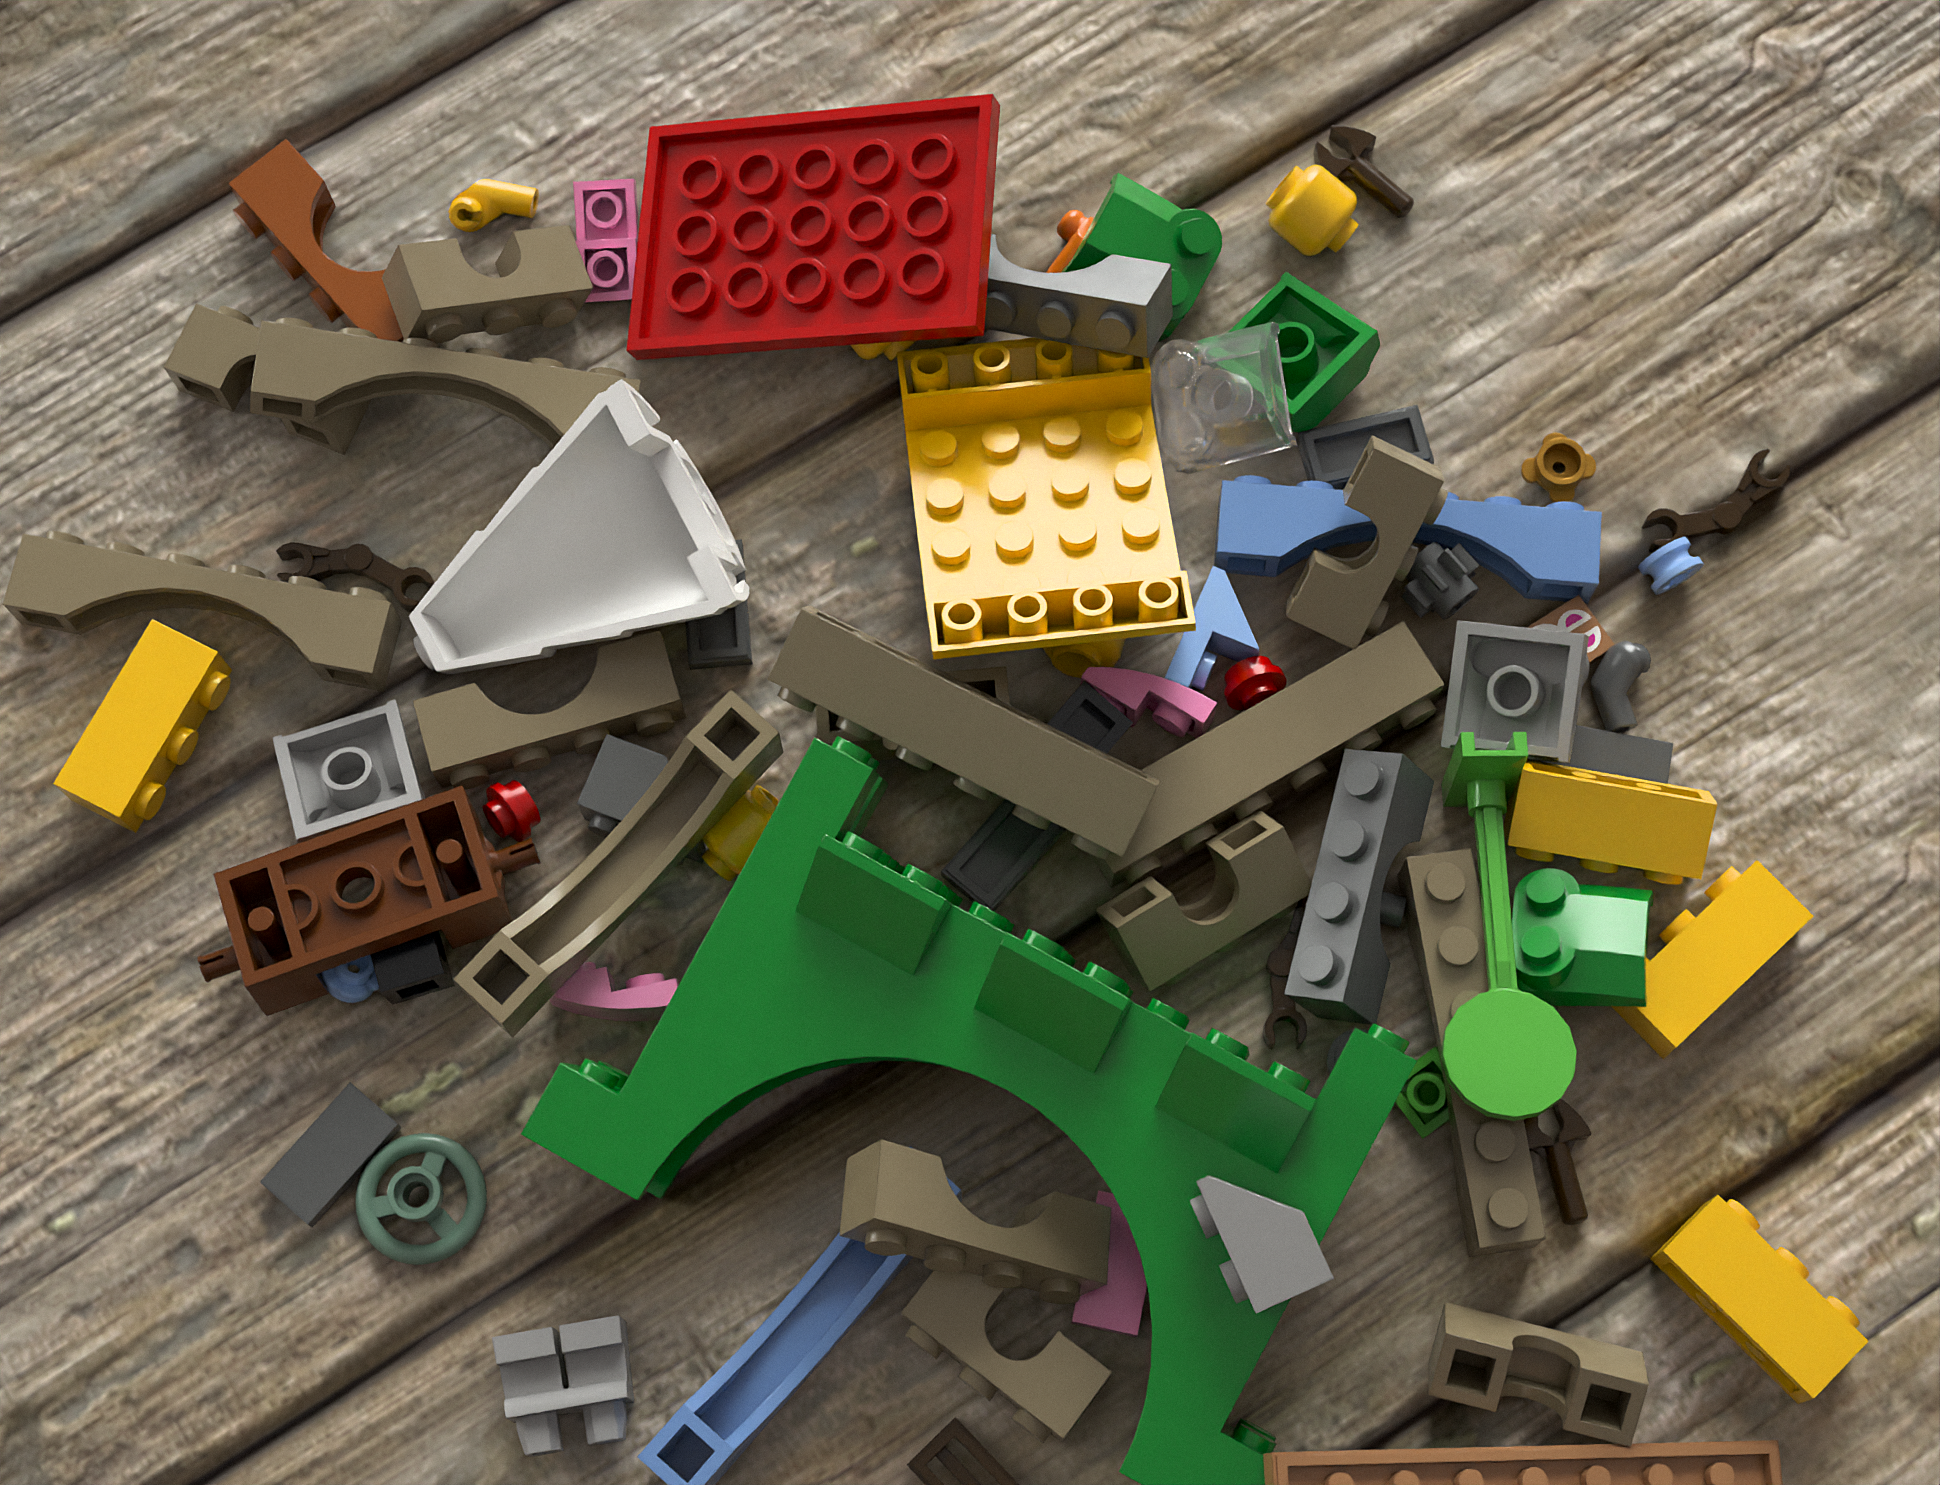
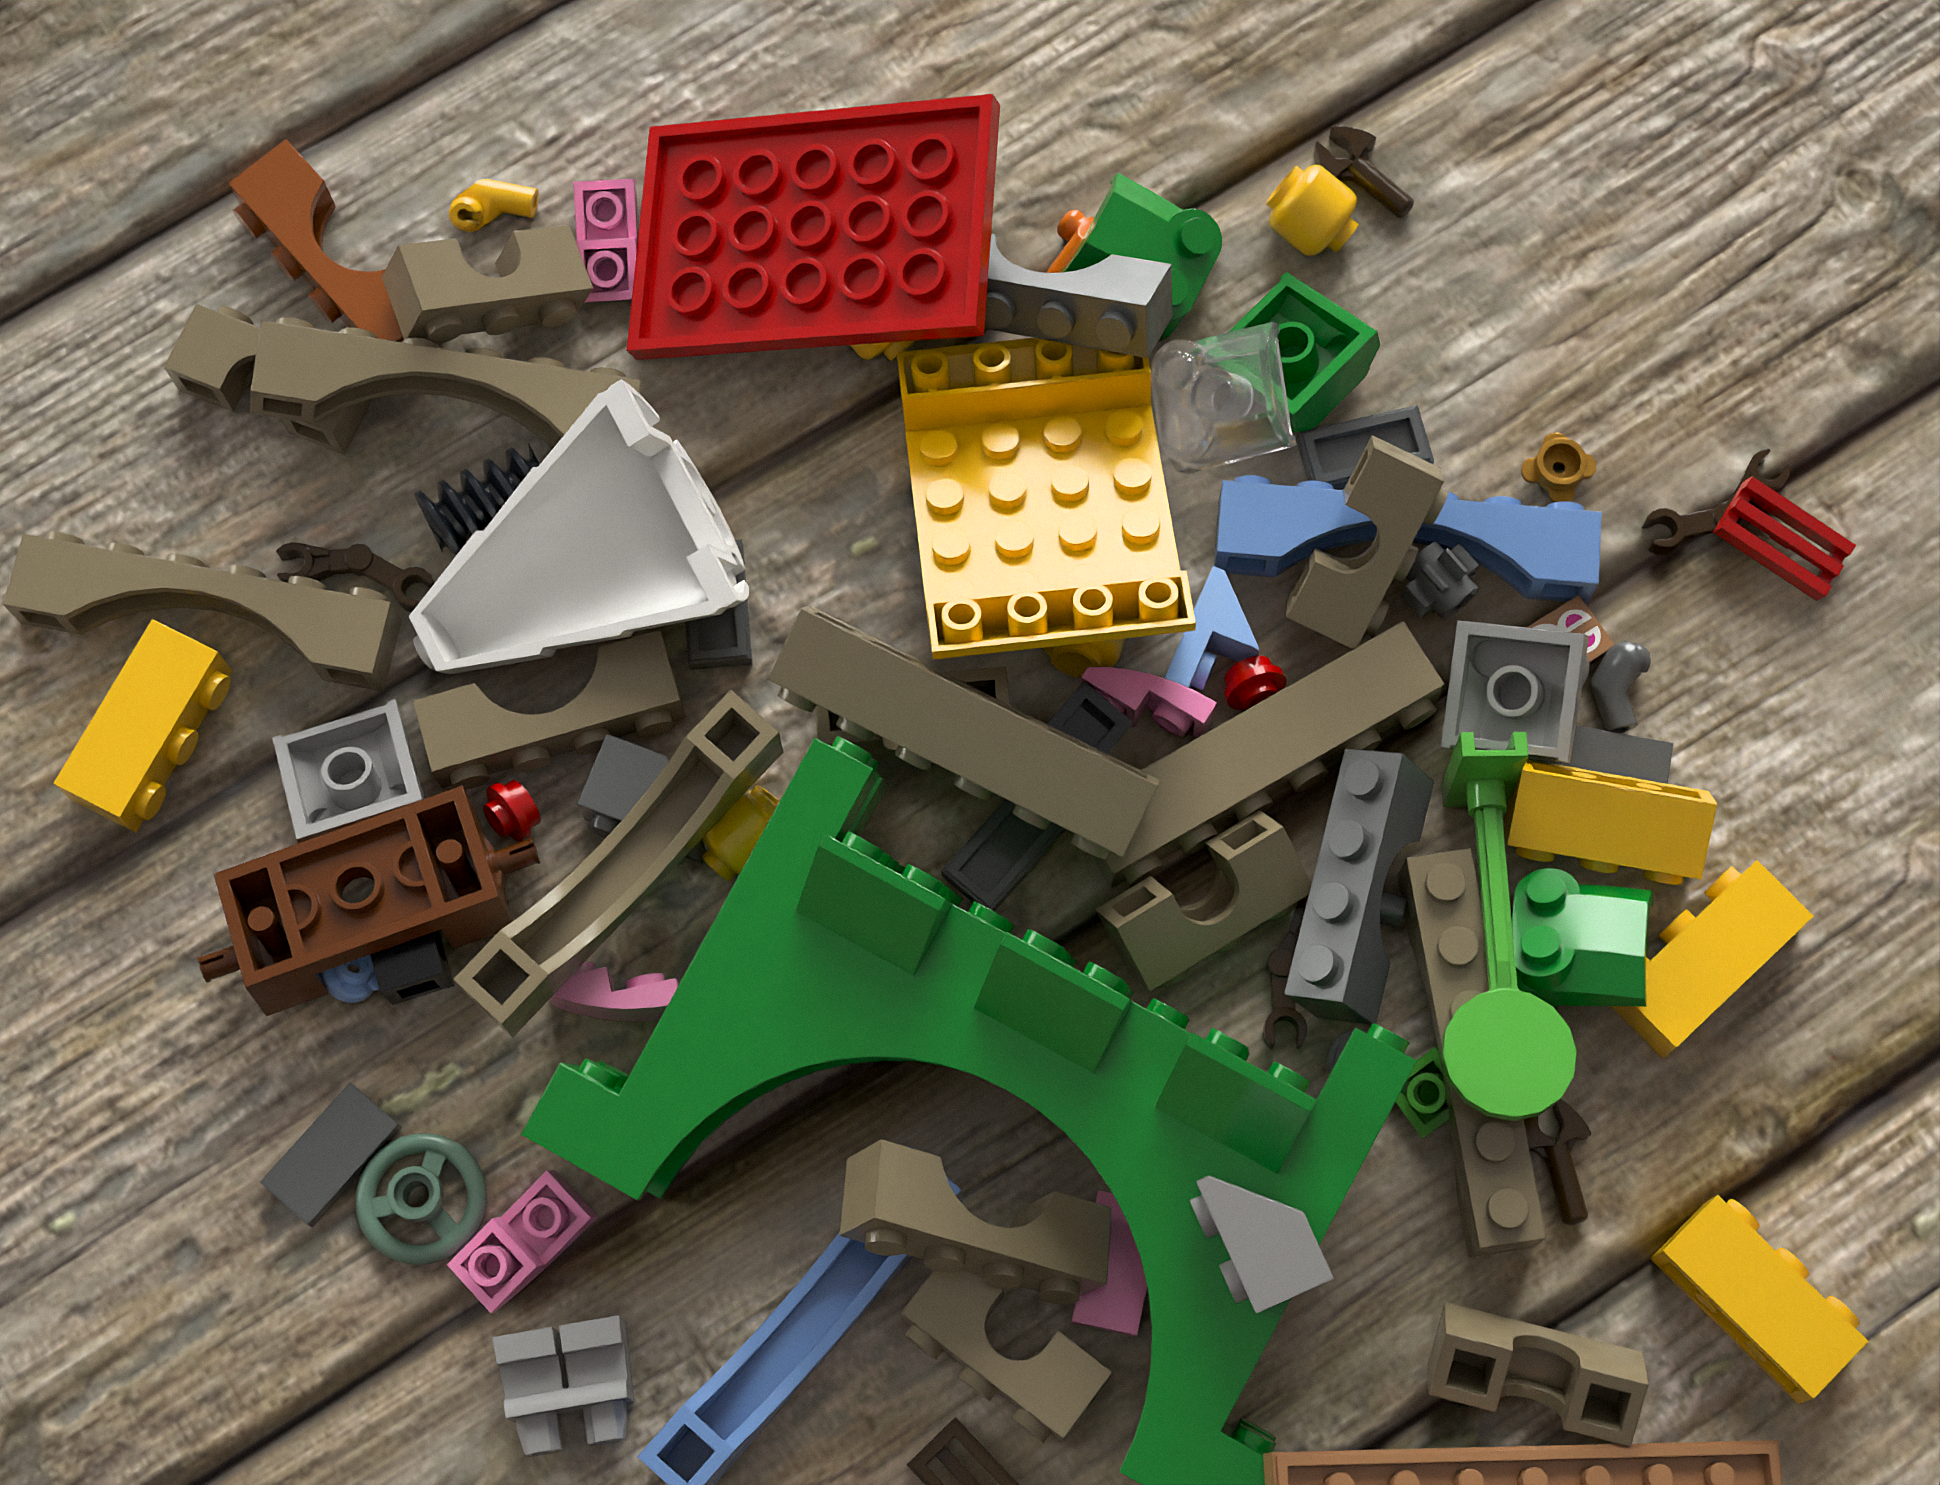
light blue bush [1638,537,1704,595] -> none
none -> black piece [414,443,540,555]
none -> bright pink slope [447,1169,598,1313]
none -> red tile [1713,476,1856,601]

